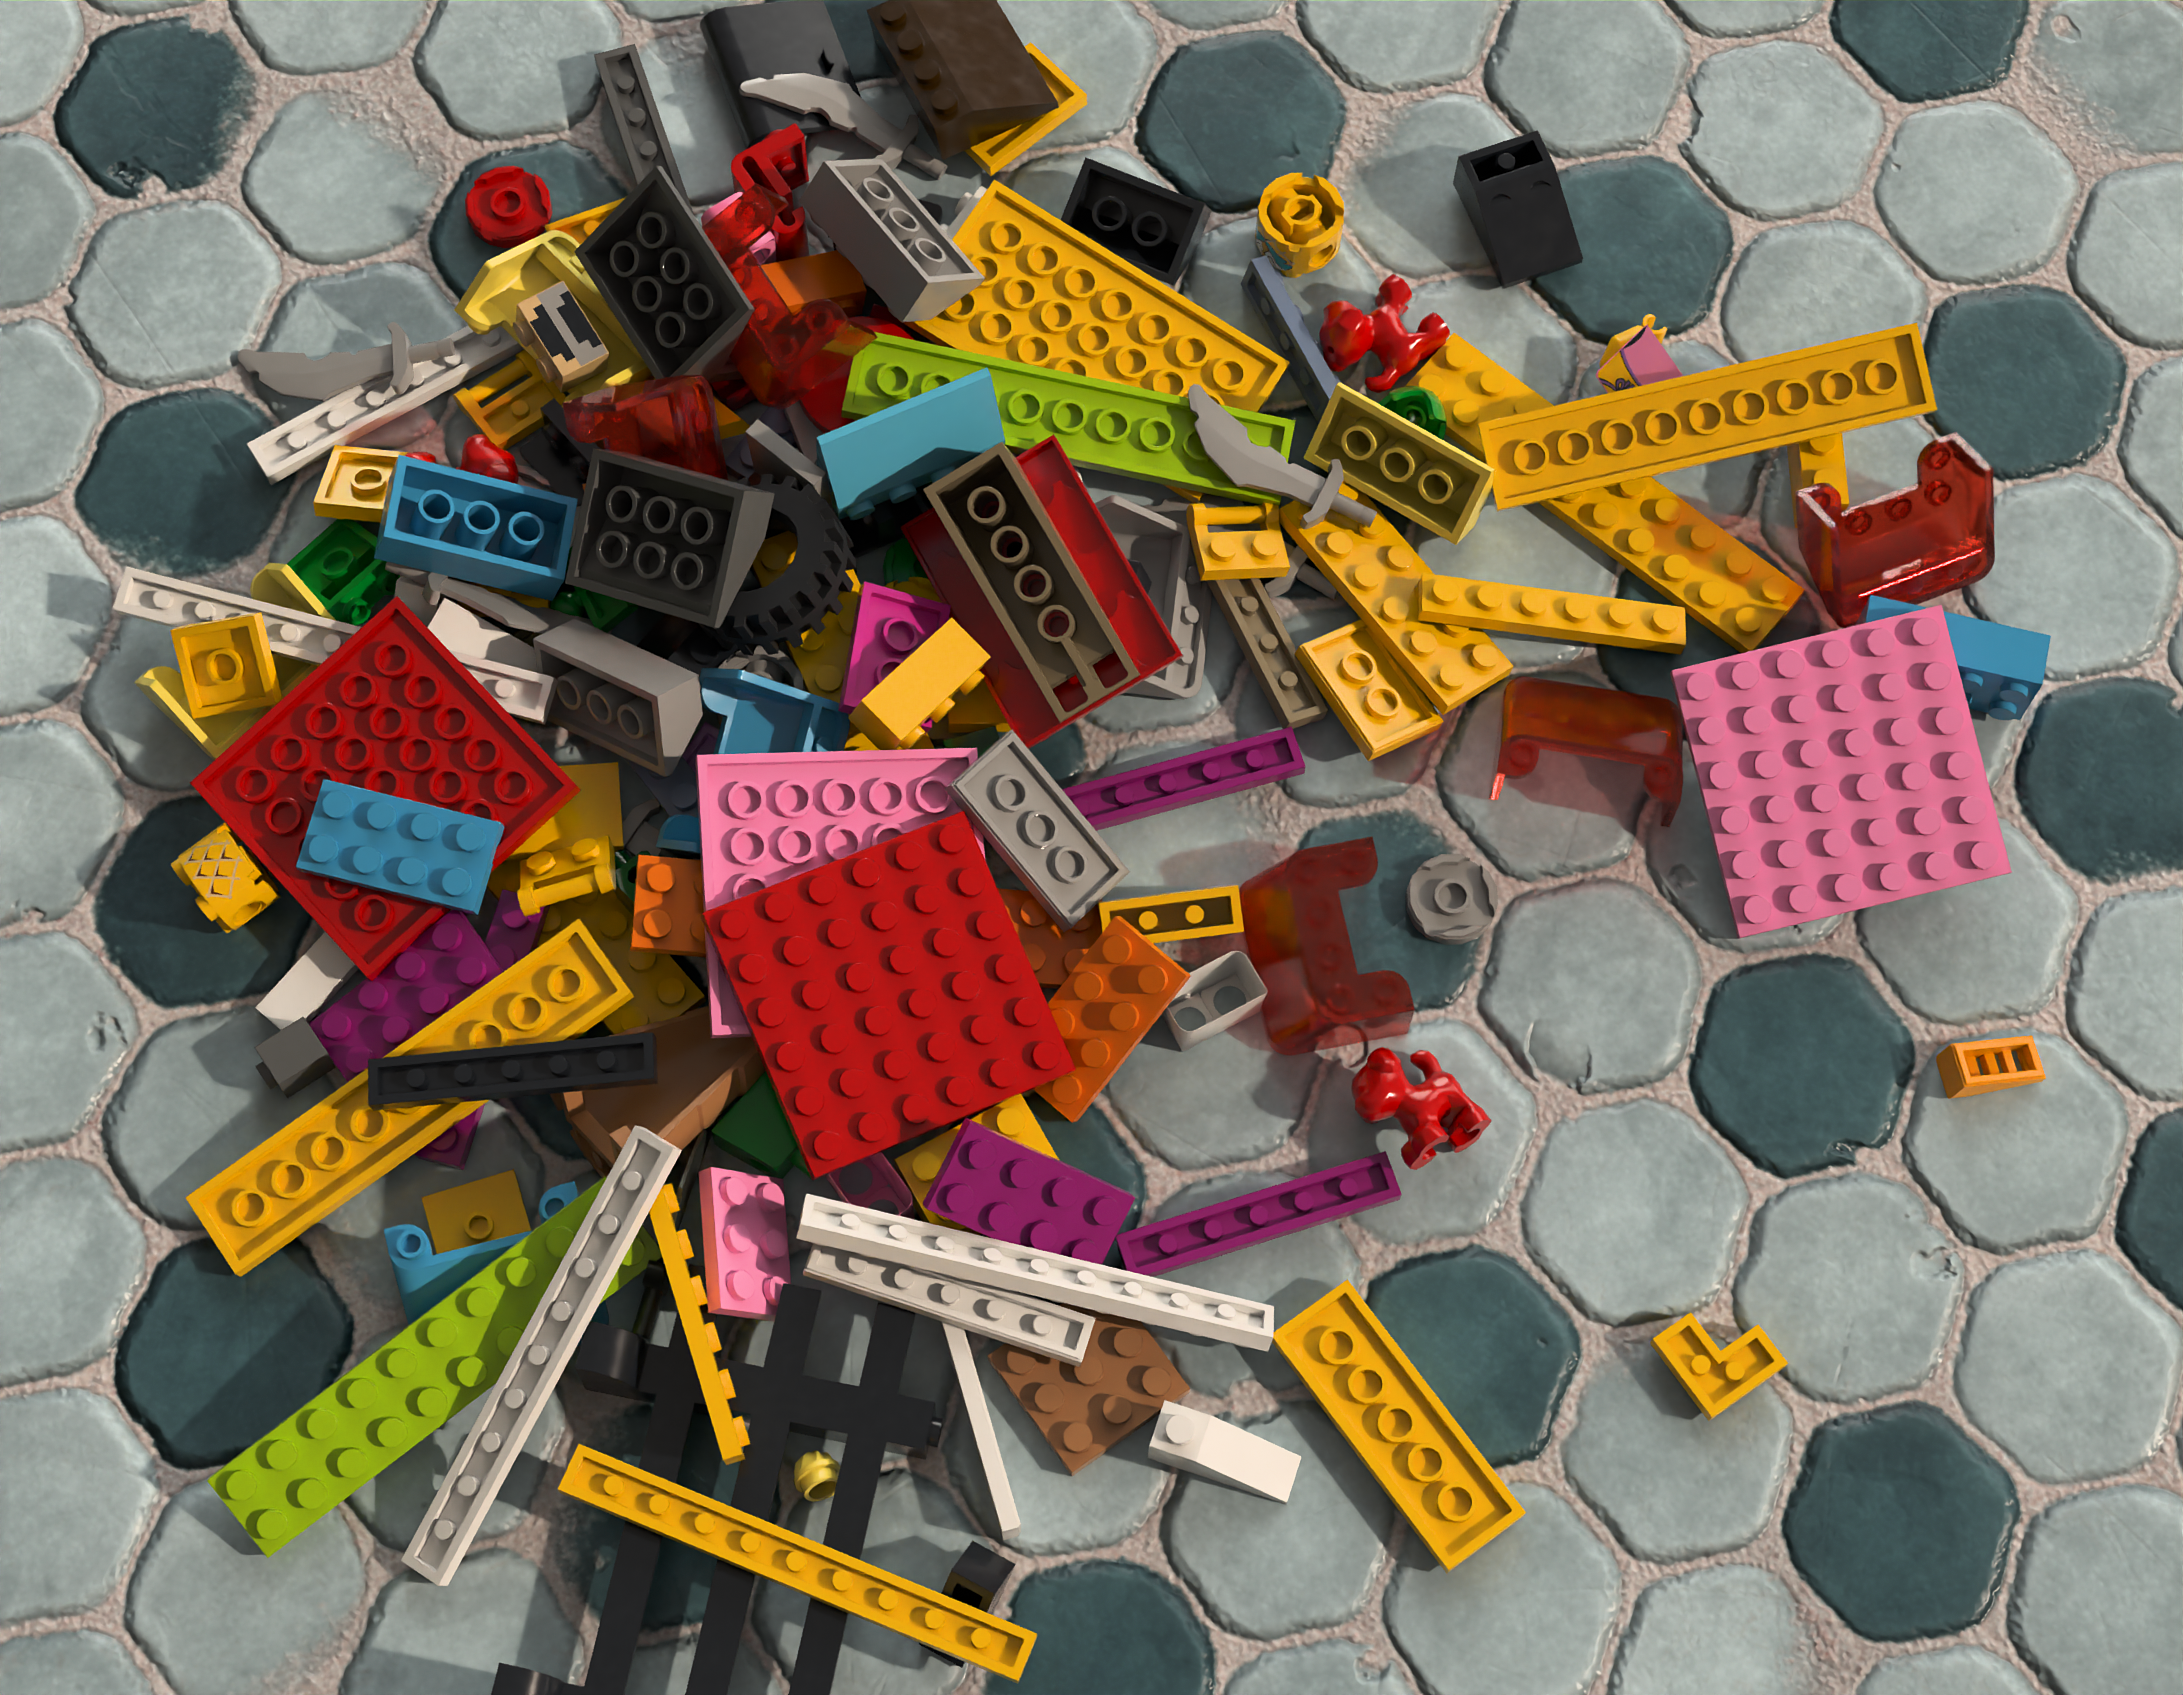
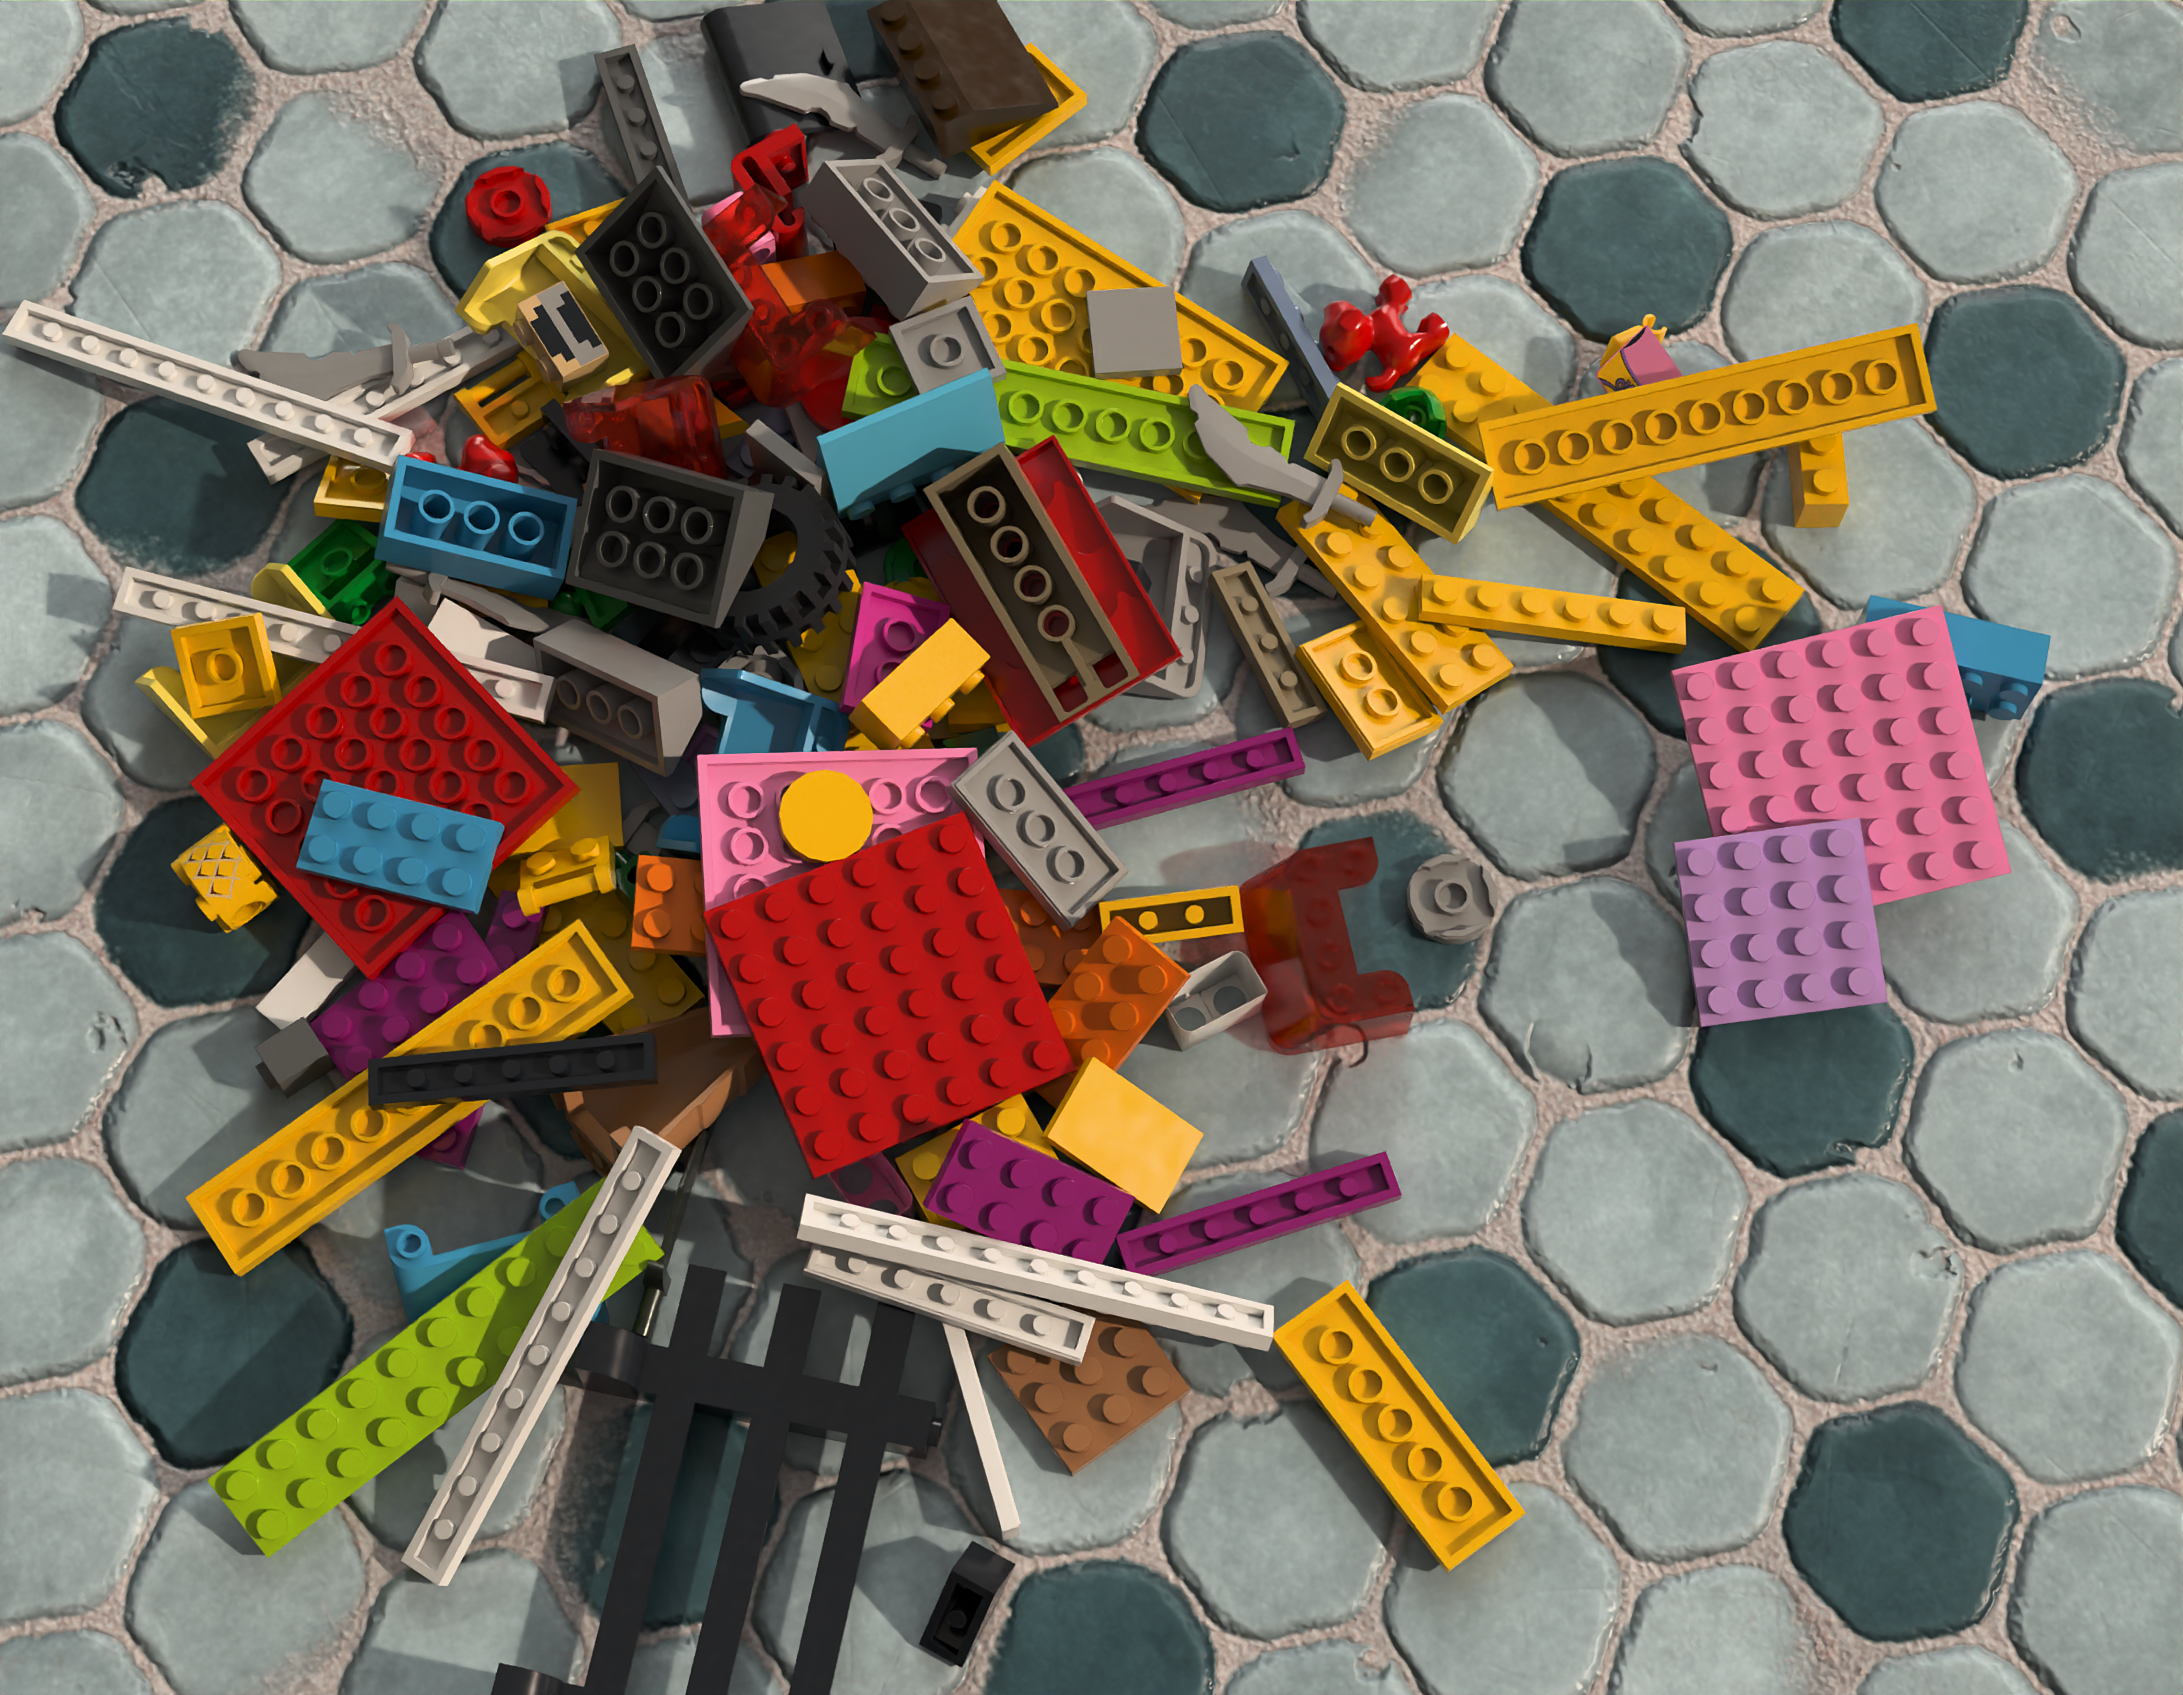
yellow plate [421,1169,532,1254] -> none
yellow plate [558,1444,1037,1684] -> none
yellow plate [649,1183,750,1465] -> none
bright pink plate [698,1167,791,1322] -> none
green torso [711,1071,812,1180] -> none
light yellow plate [793,1450,840,1502] -> none
black slope [1061,157,1212,286] -> none
white slope [1147,1400,1301,1504] -> none
yellow plate [1186,503,1290,581] -> none
yellow brick [1255,173,1344,278] -> none
red animal [1351,1047,1492,1170] -> none
black slope [1453,130,1583,289] -> none
clear red windscreen [1489,676,1683,827] -> none
yellow plate [1650,1312,1788,1421] -> none
clear red windscreen [1795,432,1995,628] -> none
light orange slope [1936,1035,2046,1099] -> none
none -> white plate [3,300,416,474]
none -> yellow tile [778,769,874,864]
none -> light grey tile [888,295,1007,396]
none -> yellow tile [1041,1056,1204,1215]
none -> light grey tile [1085,286,1183,379]
none -> lavender plate [1672,817,1888,1028]

